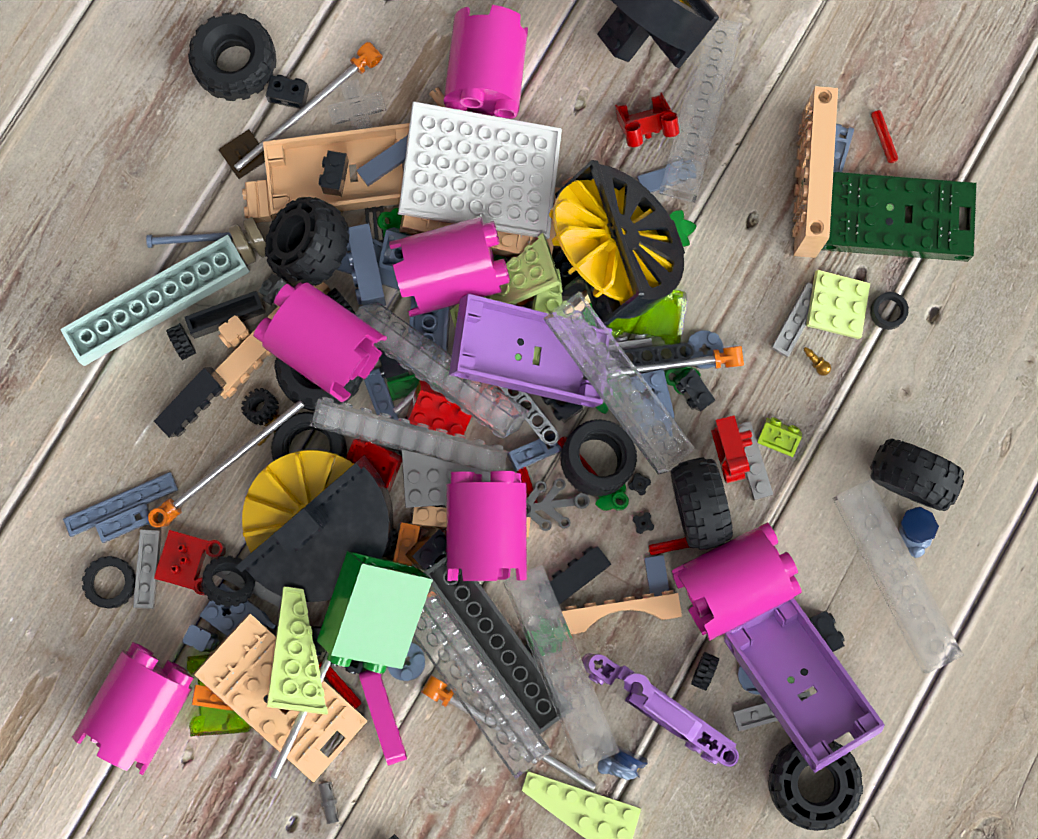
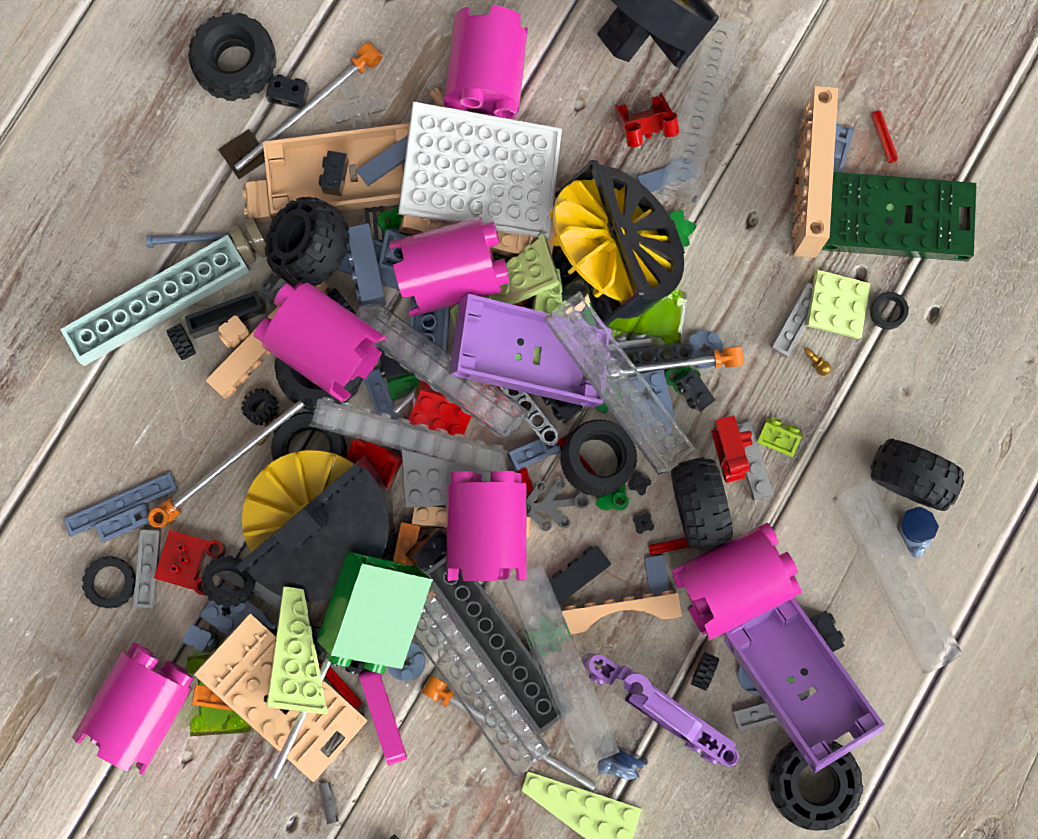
black brick [154,367,227,438] -> none

